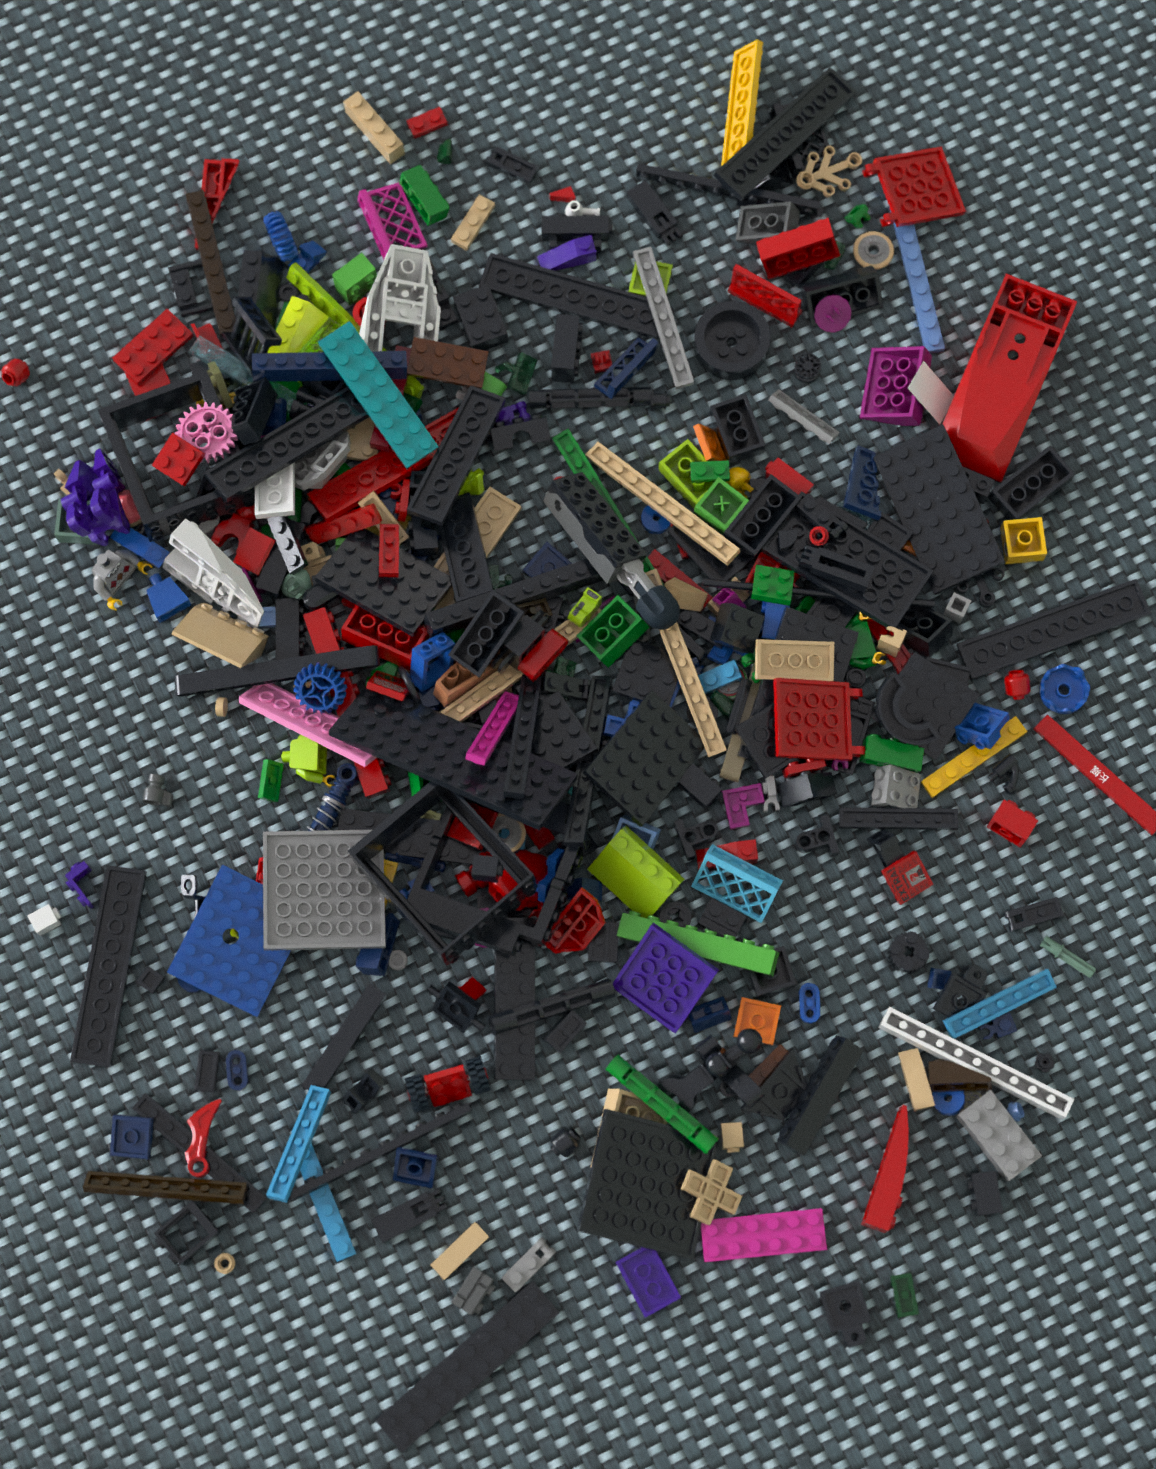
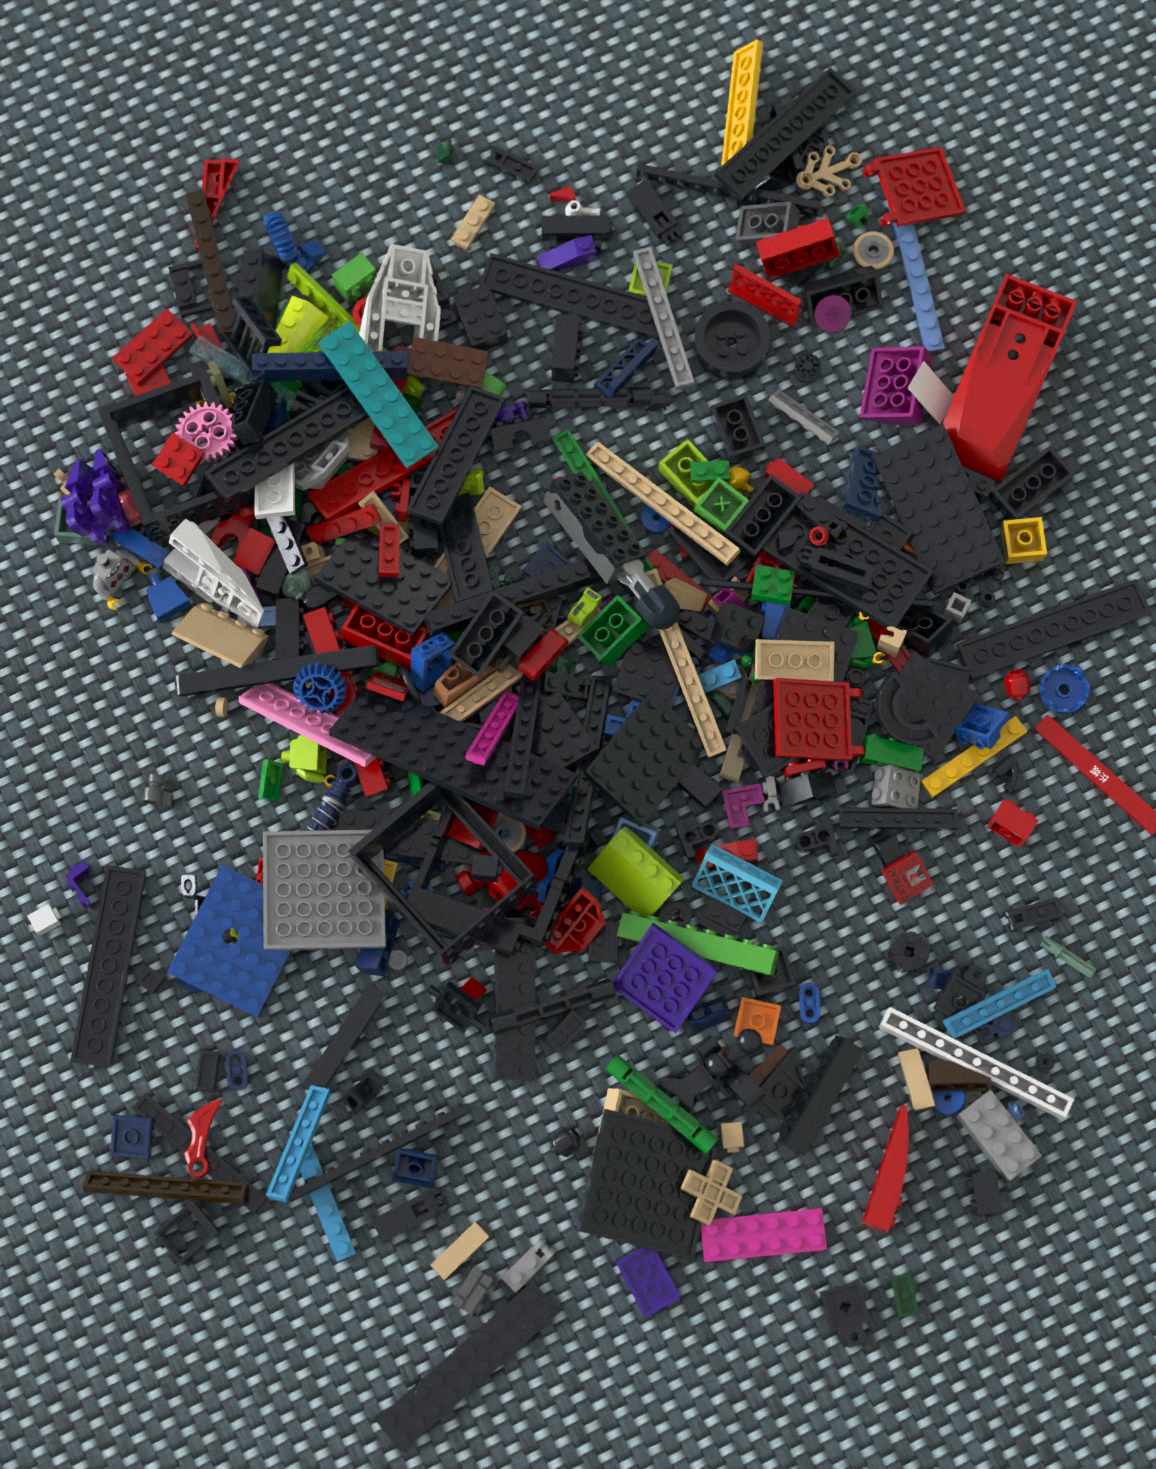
red head [1,358,30,387] -> none
tan plate [214,1253,235,1274] -> none
black tile [279,284,298,302] -> none
tan brick [343,91,405,164] -> none
dark pink fence [358,182,427,260] -> none
green brick [399,164,449,226] -> none
plate [405,1056,491,1113] -> none
red plate [406,107,448,139] -> none
clear green plate [495,352,538,395] -> none
red tile [591,350,612,374] -> none
orange tile [693,423,726,461] -> none

